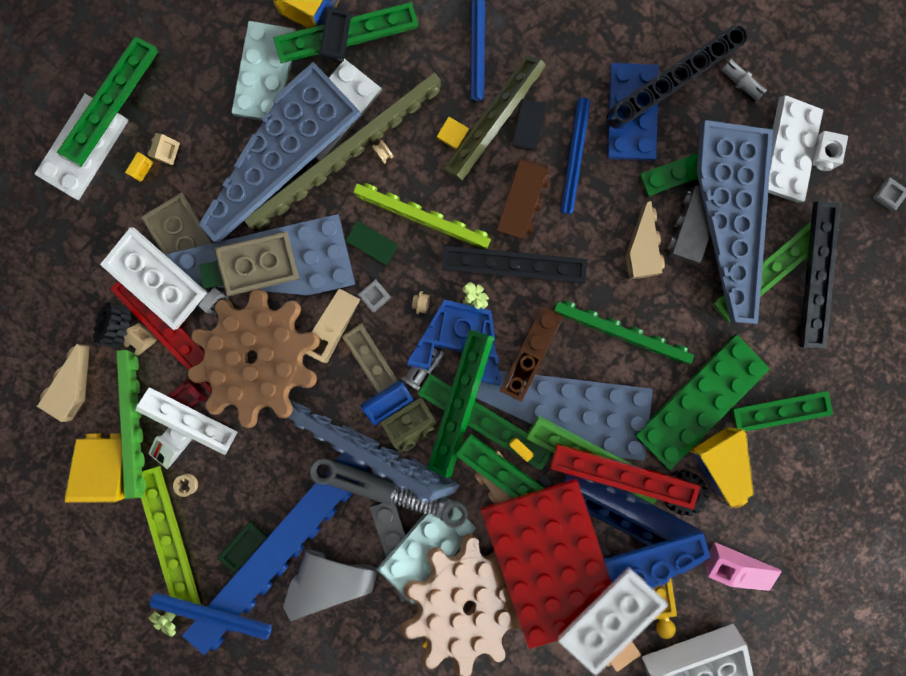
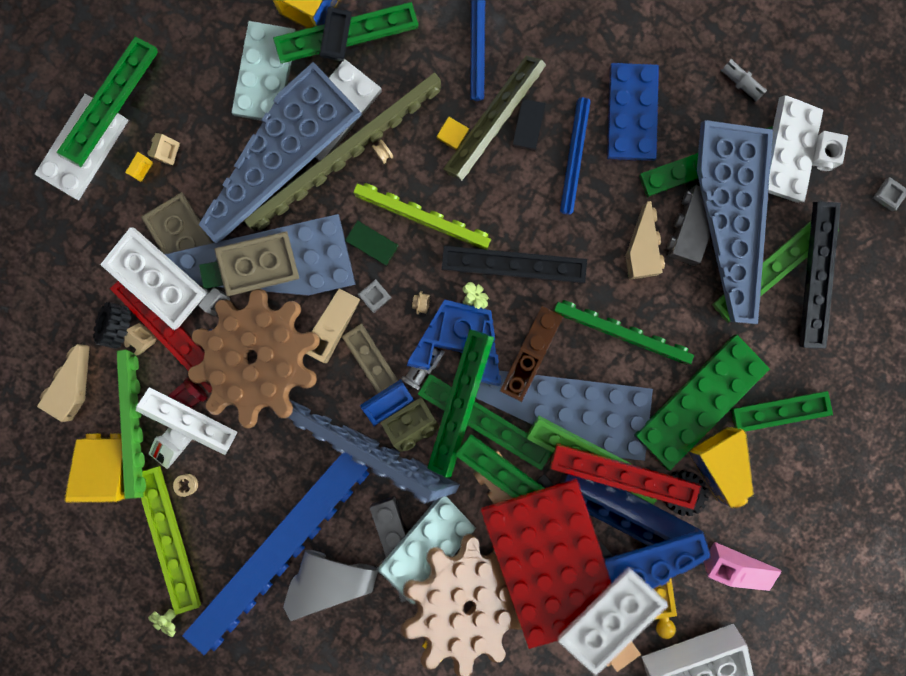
blue axle [150,593,272,640] -> none
dark green tile [217,521,269,575] -> none
dark grey piece [310,457,468,528] -> none
reddish brown wedge [497,157,551,239] -> none
yellow tile [508,437,533,462] -> none
black beam [606,25,748,129] -> none

